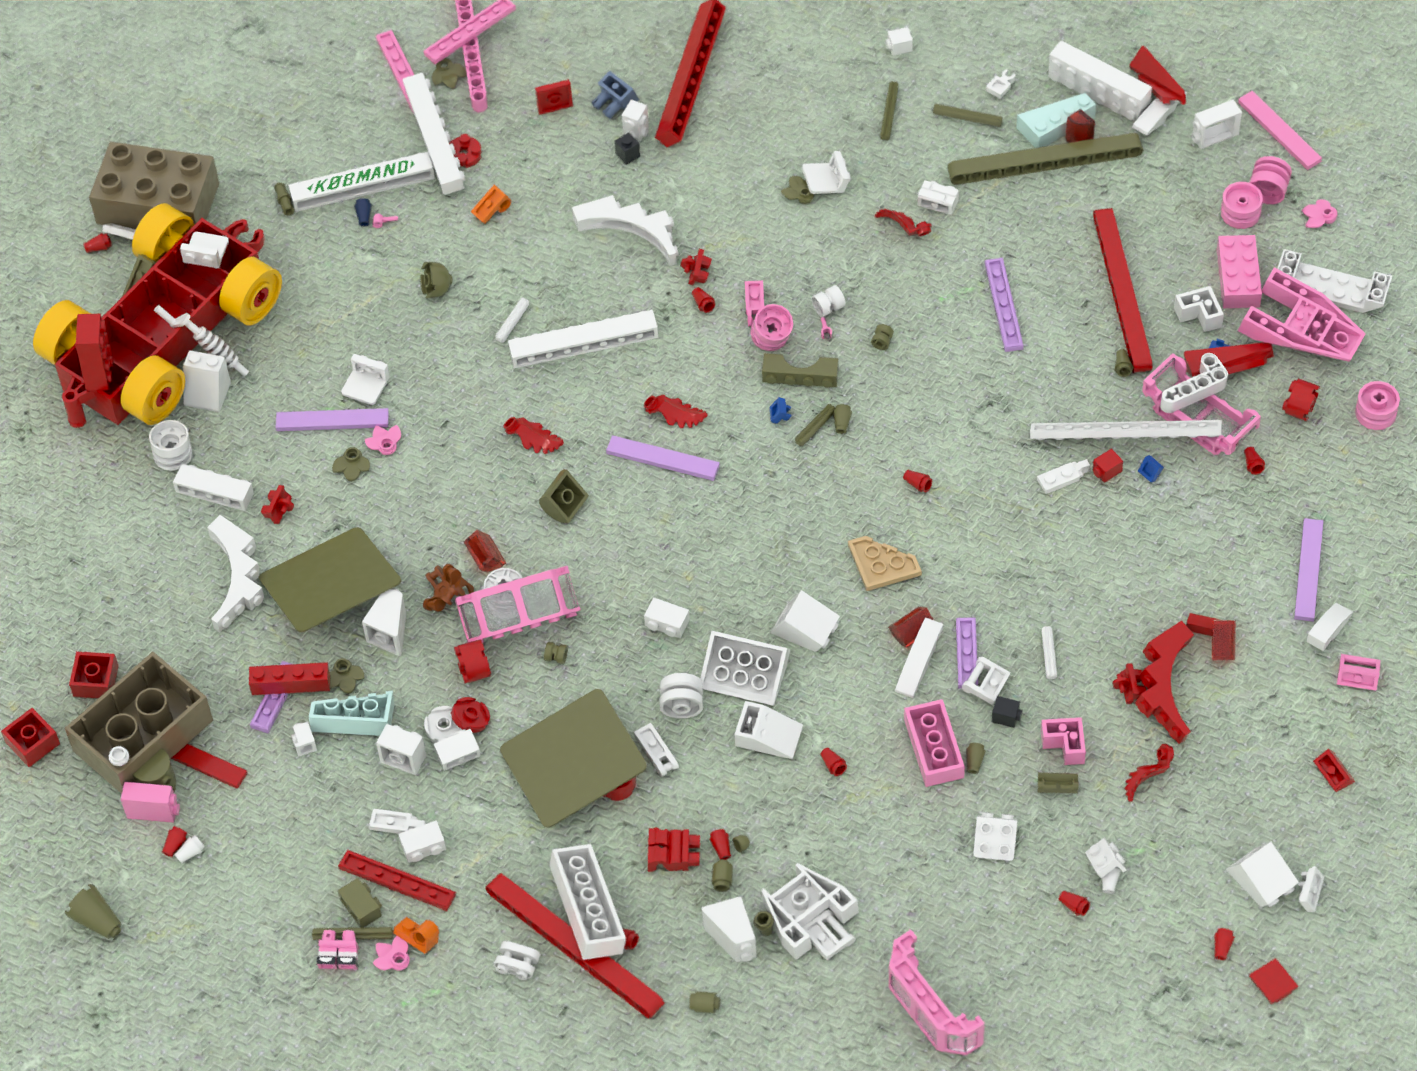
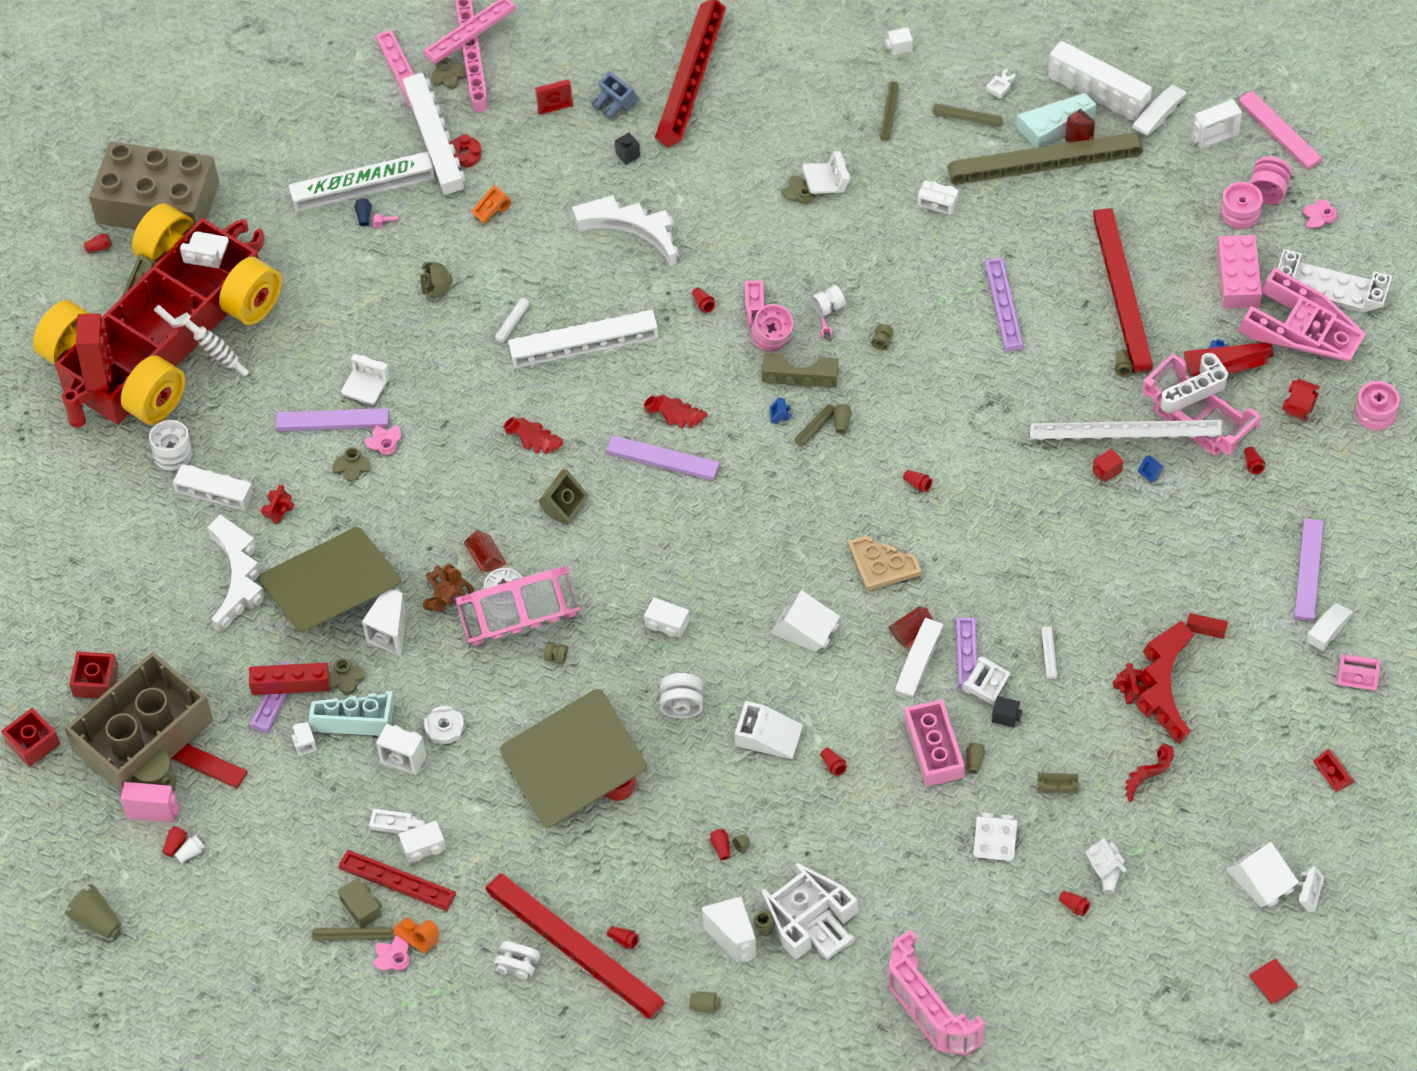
white tile [102,223,136,239] -> none
white plate [109,746,129,766] -> none
white slope [183,350,231,412] -> none
olive pin [274,182,295,216] -> none
bright pink hips [316,930,358,970] -> none
white brick [434,729,481,771] -> none
red tile [451,697,490,733] -> none
red brick [454,639,491,684] -> none
white brick [549,844,626,960] -> none
white brick [622,100,649,143] -> none
white plate [634,723,679,777] -> none
red hips [648,827,700,872] -> none
red hips [680,248,712,285] -> none
white slope [700,631,791,706] -> none
olive brick [712,860,733,892] -> none
red plant [874,209,932,237] -> none
white hinge [1037,459,1090,494] -> none
bright pink brick [1041,717,1086,765] -> none
red wedge [1129,45,1186,105] -> none
white brick [1174,286,1224,332] -> none
clear red brick [1212,620,1236,660] -> none
red cone [1214,928,1235,960] -> none

